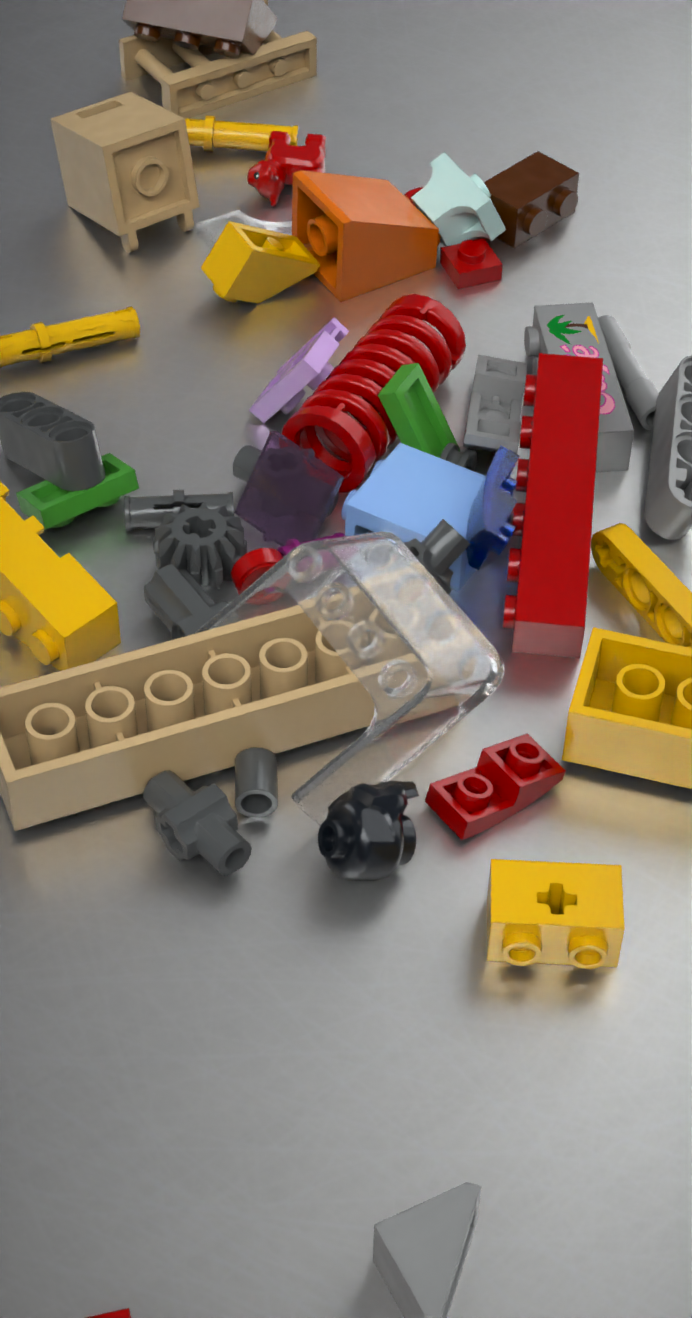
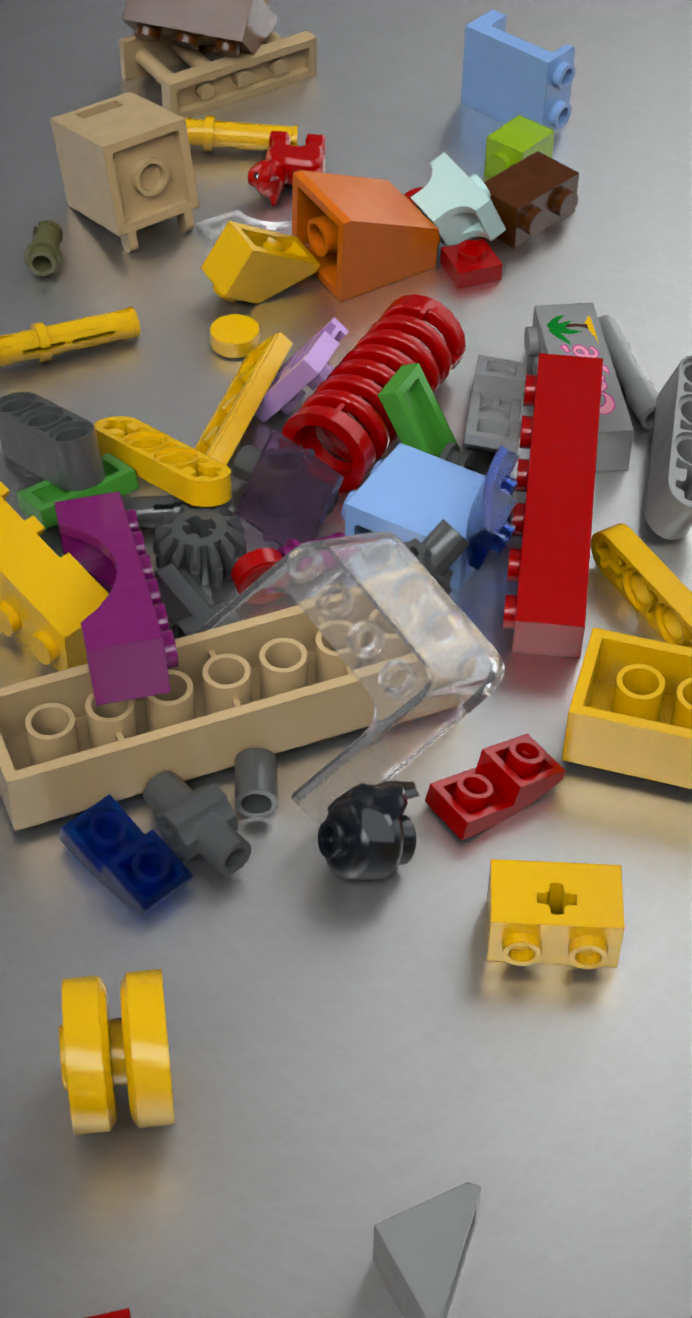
none -> olive pin [24,220,63,276]
none -> magenta arch [54,491,179,706]
none -> clear blue slope [58,794,193,916]
none -> yellow wheel [59,969,175,1136]
none -> yellow beam [94,416,232,507]
none -> yellow tile [194,331,293,465]
none -> yellow tile [210,314,260,358]
none -> light blue panel [461,10,575,131]
none -> lime brick [484,115,555,178]

